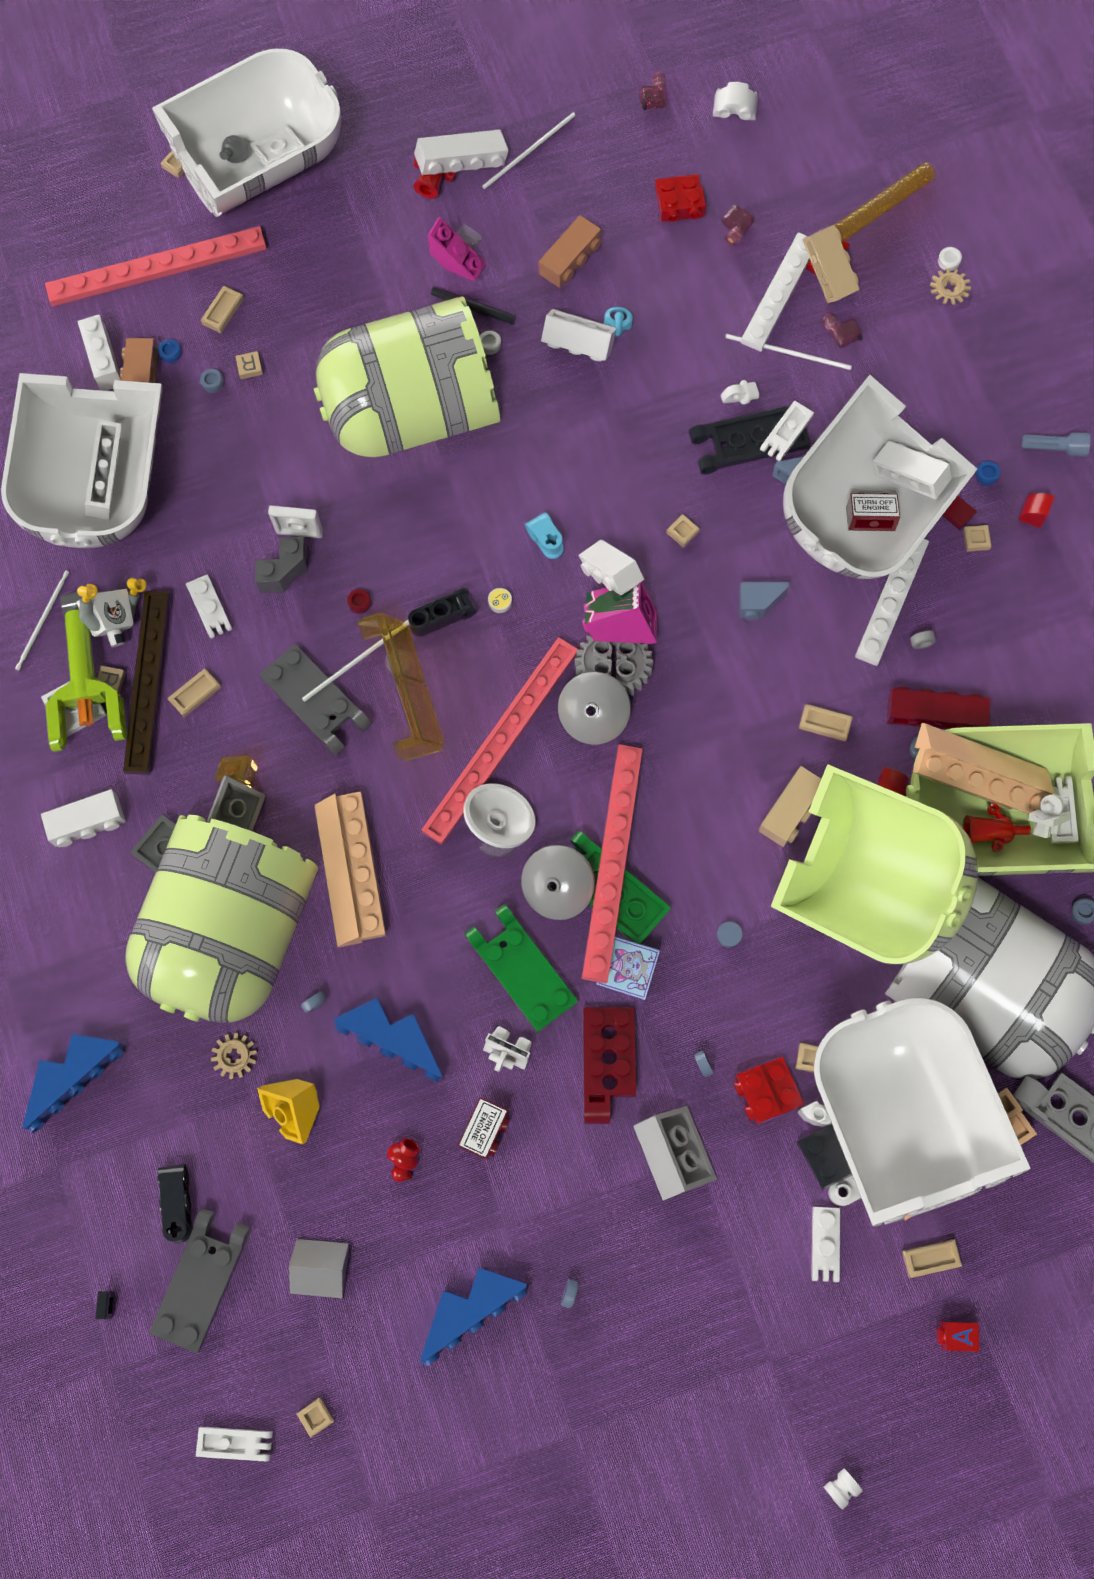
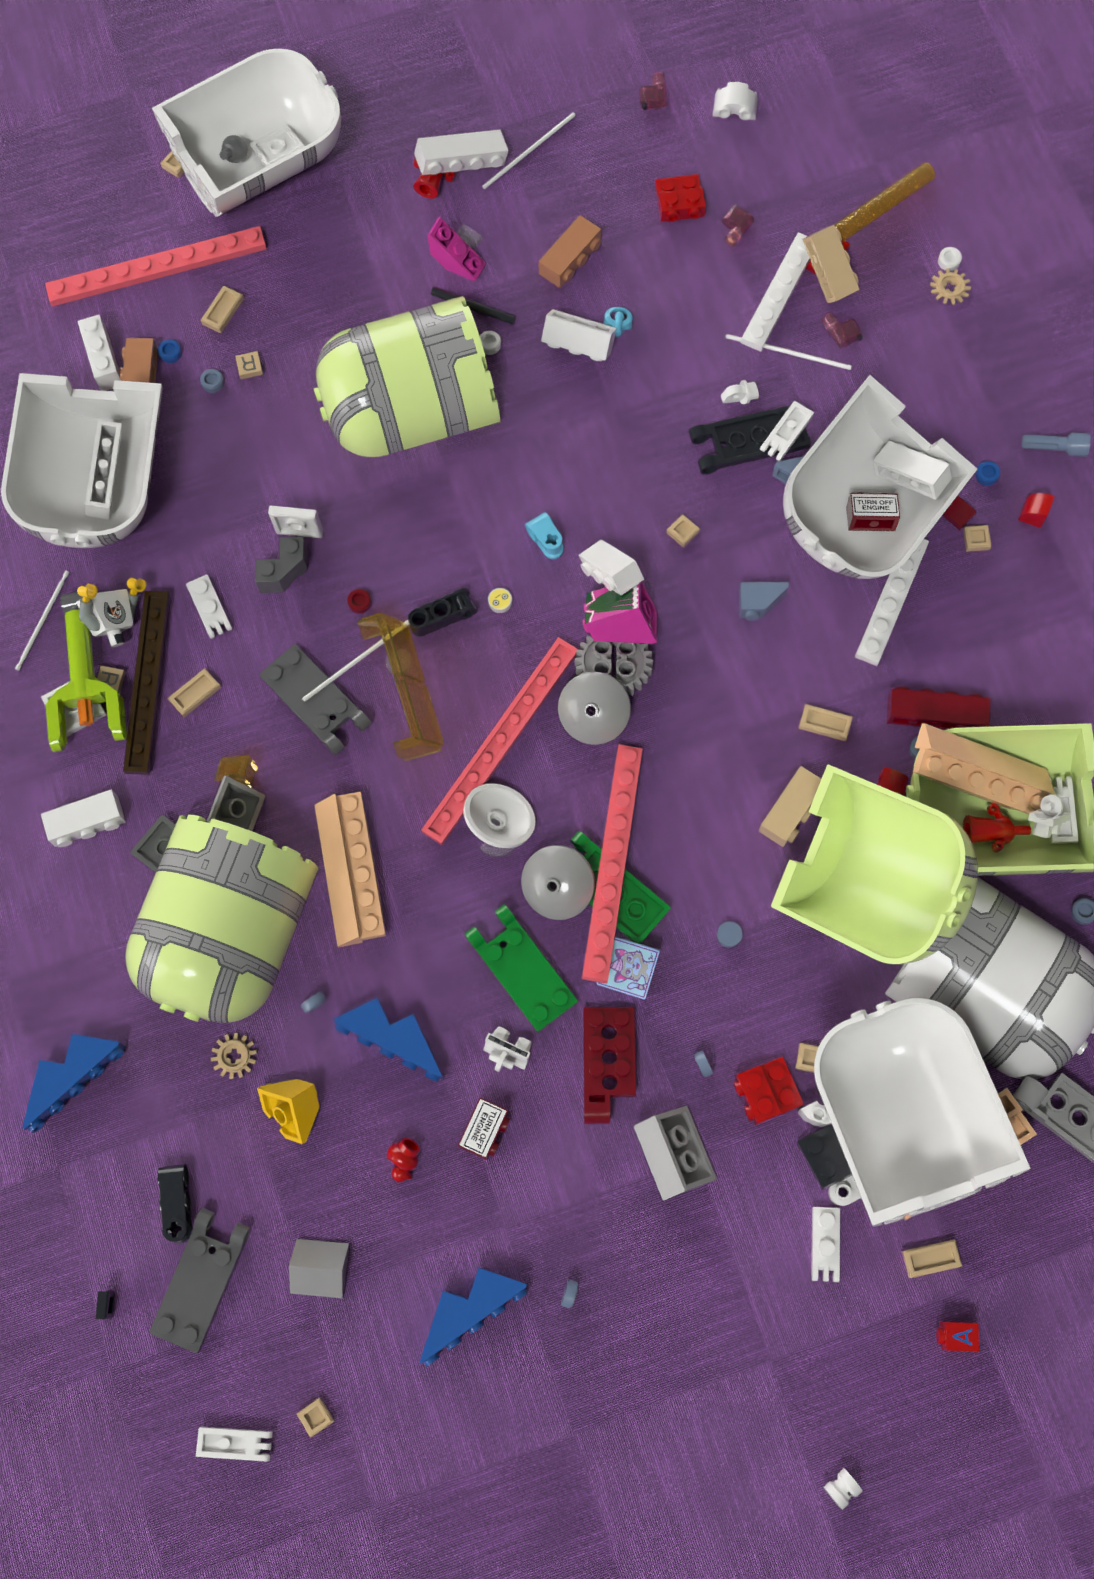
light grey tile [910,631,936,649] -> none

